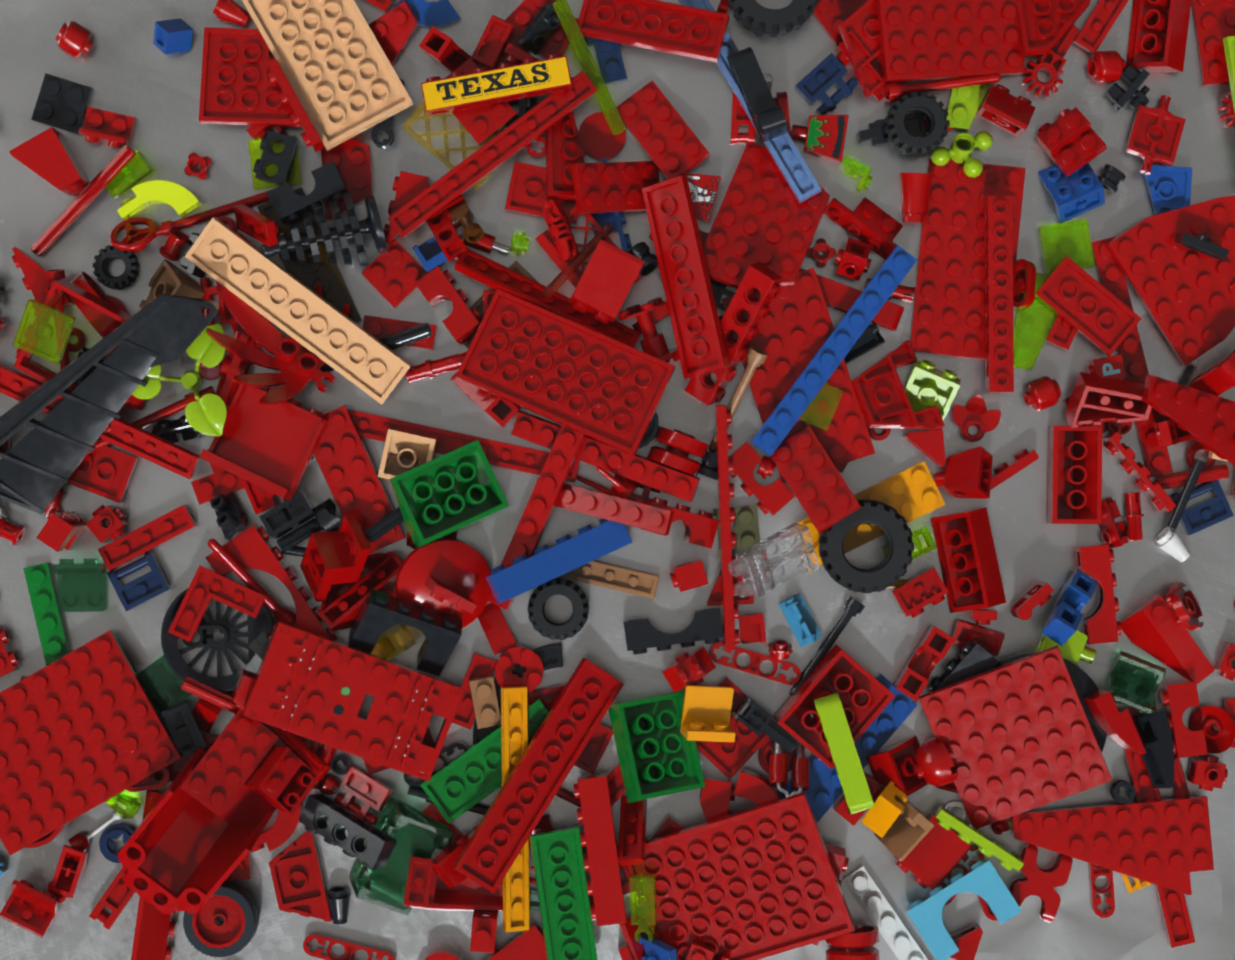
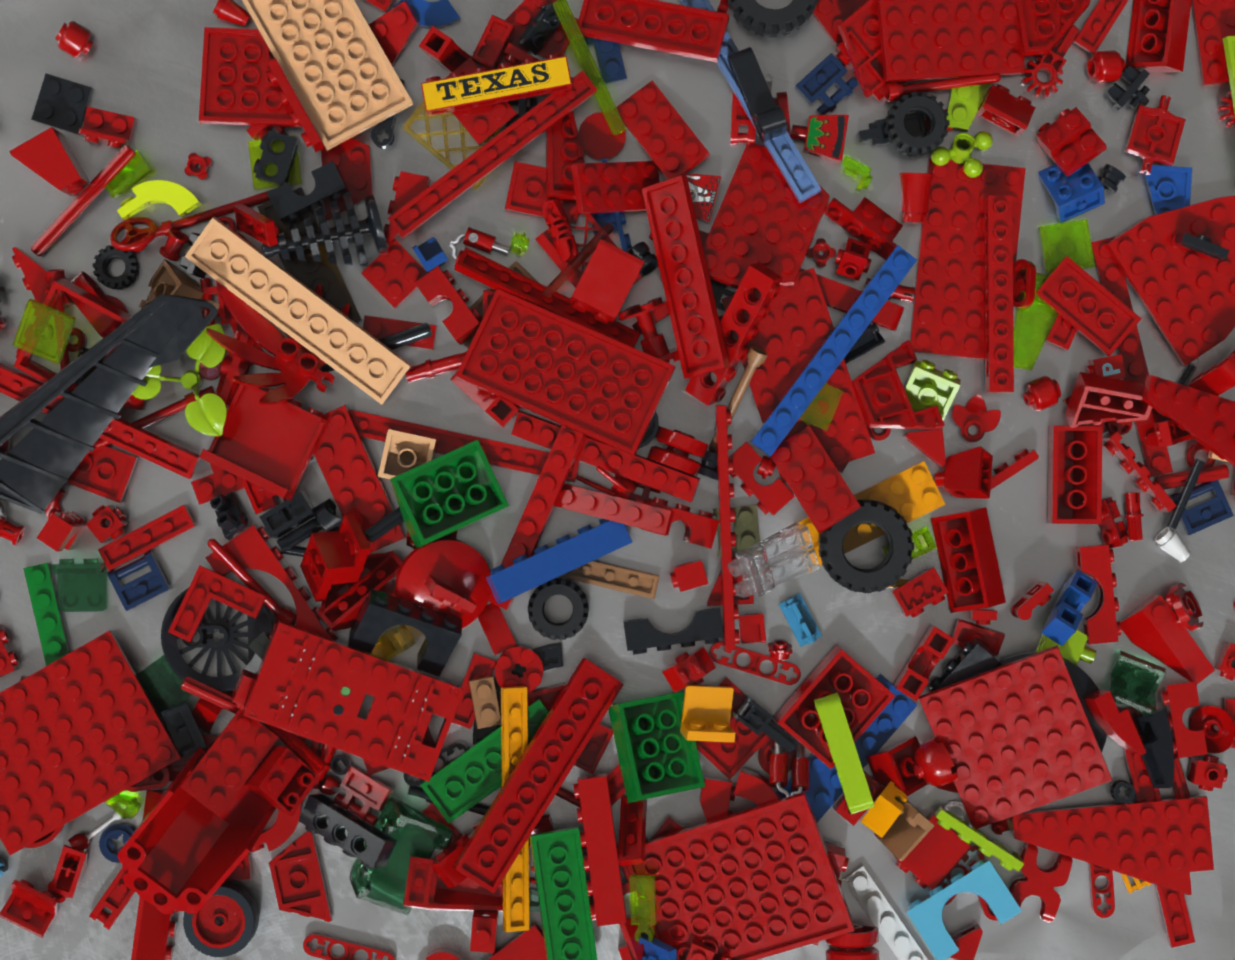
black hinge [152,415,202,443] -> none
blue panel [153,18,193,55] -> none
black cone [326,886,350,925] -> none
red hips [427,195,484,262] -> none
red bush [526,136,546,159] -> none
black piece [789,596,865,696] -> none

